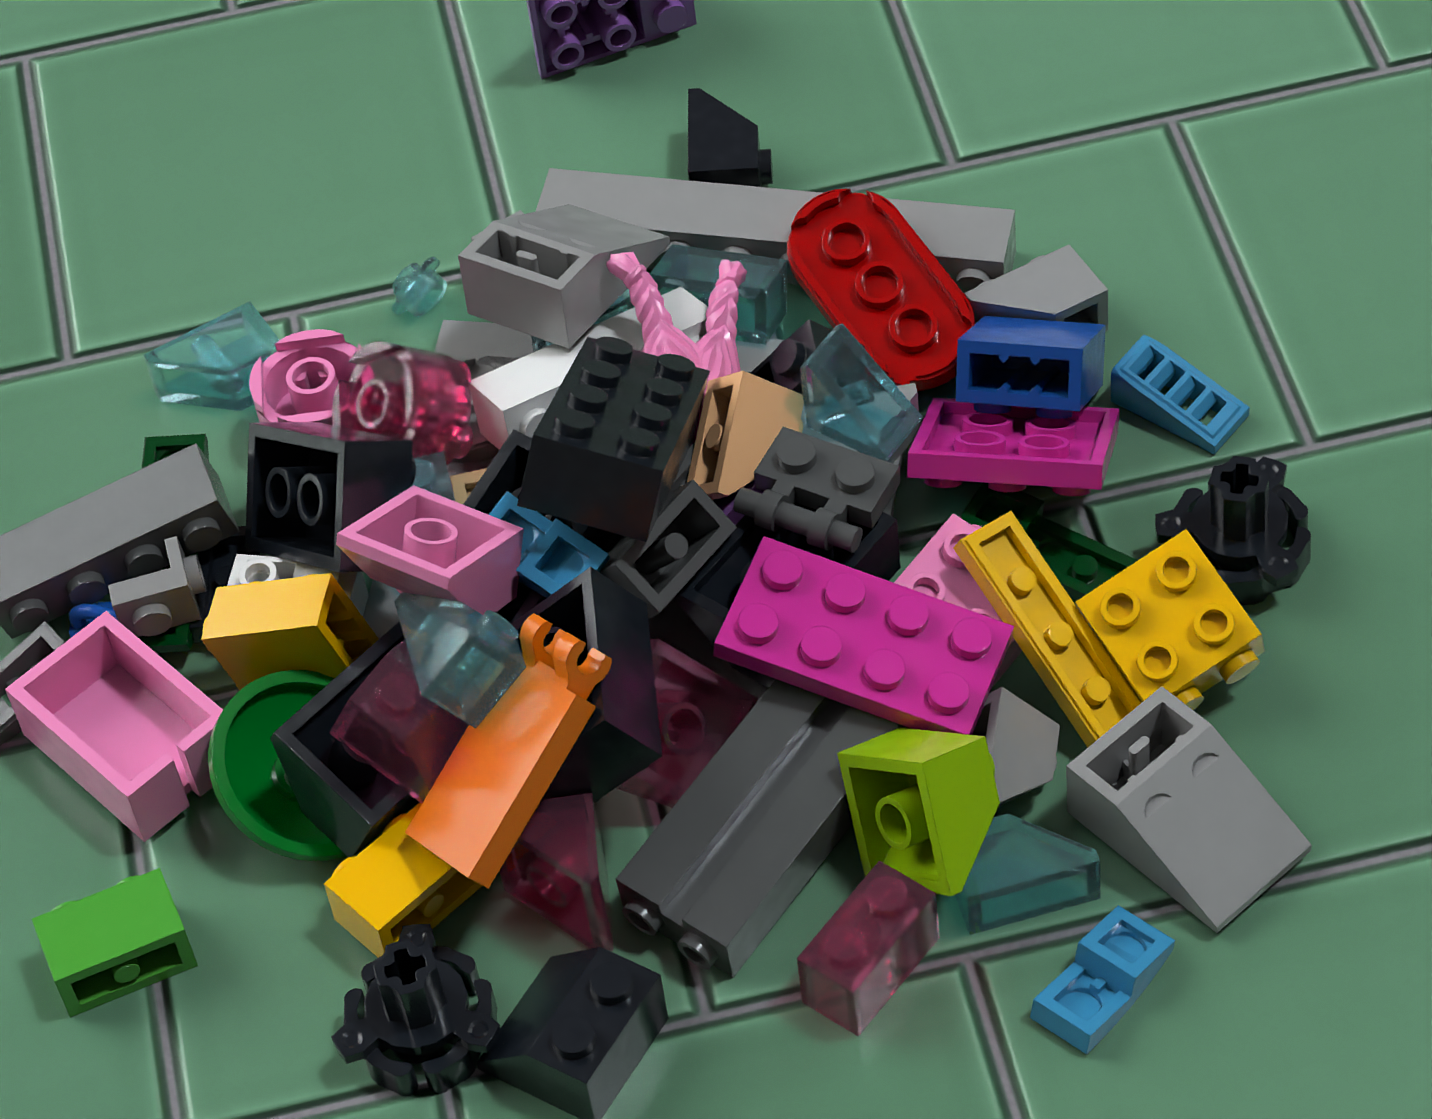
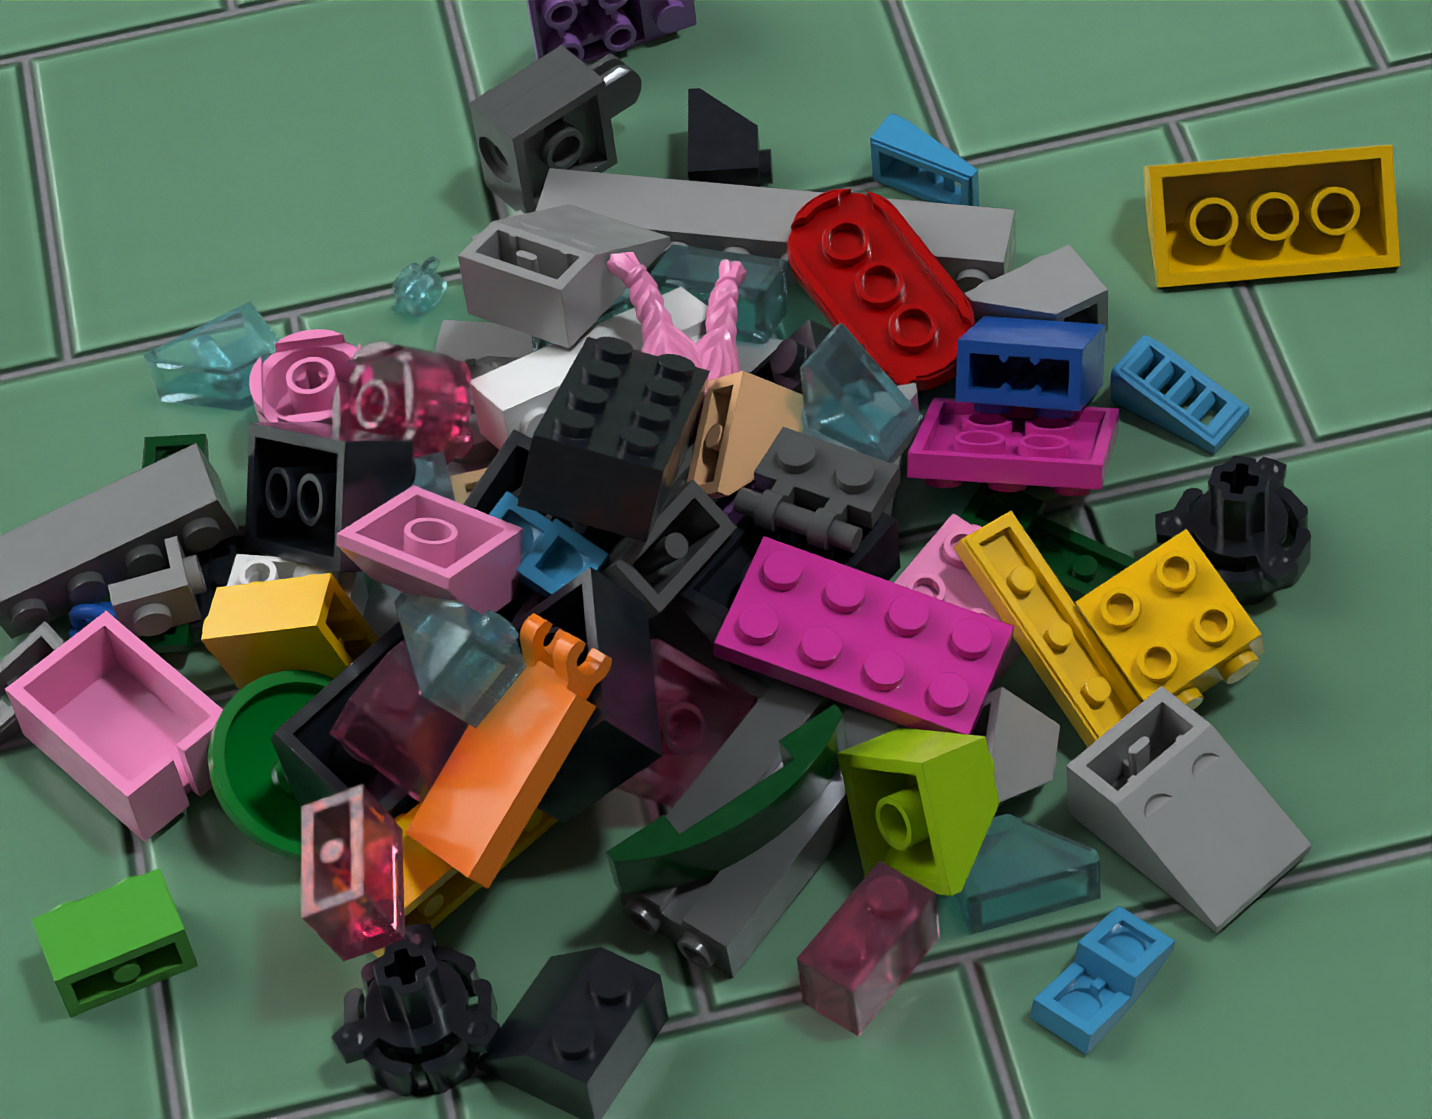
clear pink slope [500,793,614,952] -> none
none -> clear pink brick [301,785,405,962]
none -> dark grey brick [469,45,642,214]
none -> dark green slope [606,704,848,894]
none -> dark azure slope [870,113,979,207]
none -> yellow slope [1143,145,1401,288]

